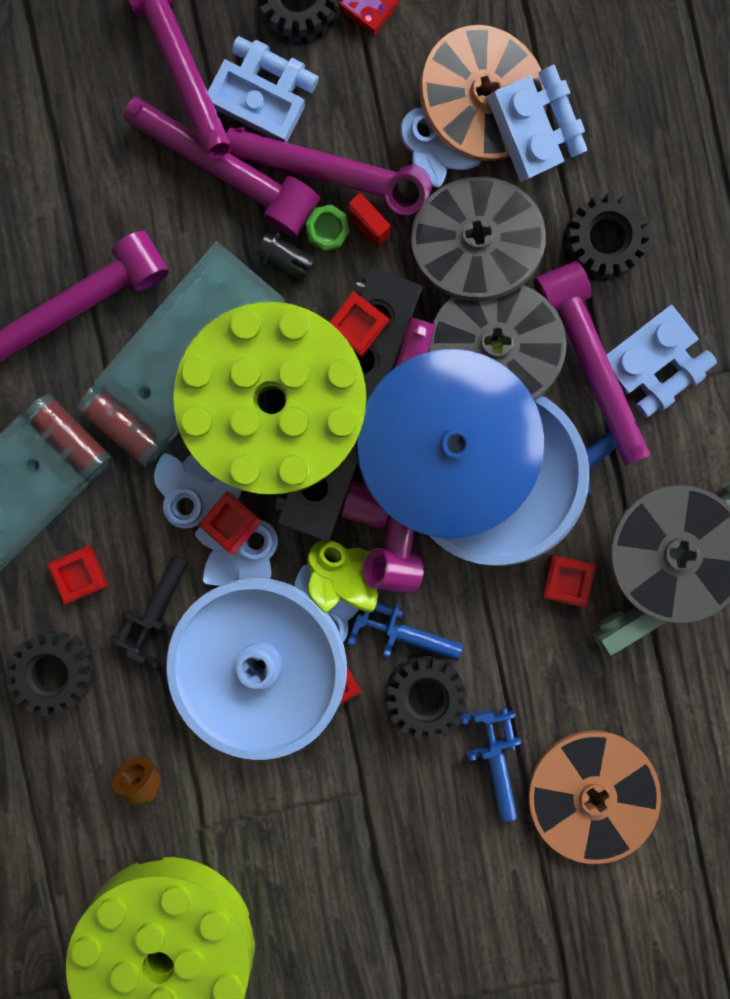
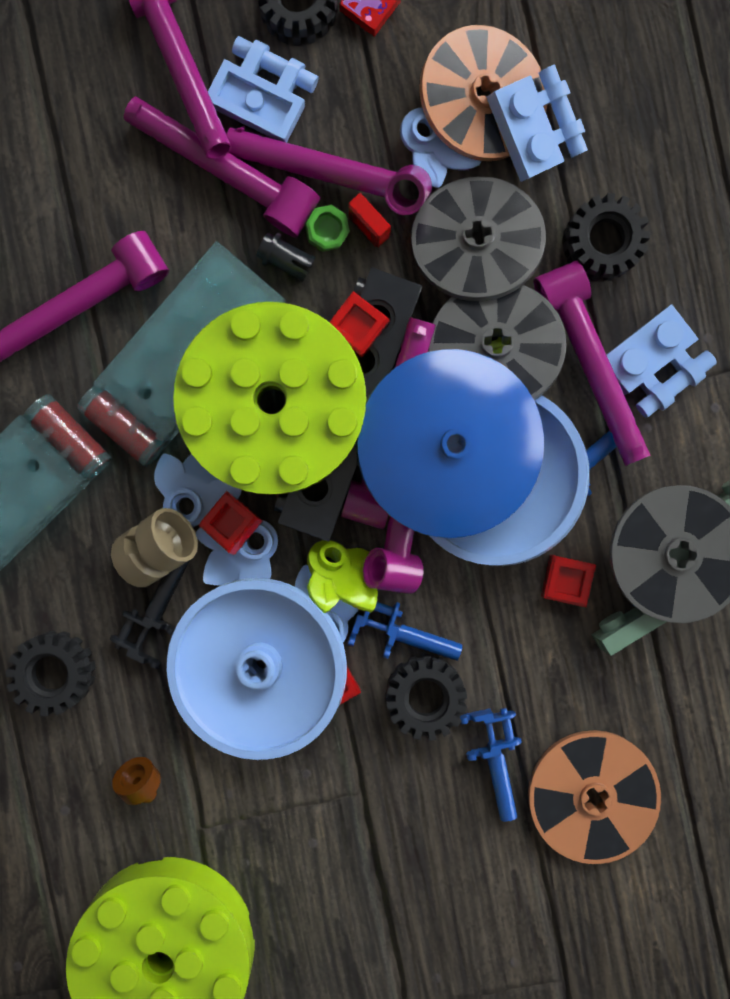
red tile [47,546,109,605] -> none
none -> dark tan wheel [111,508,198,587]

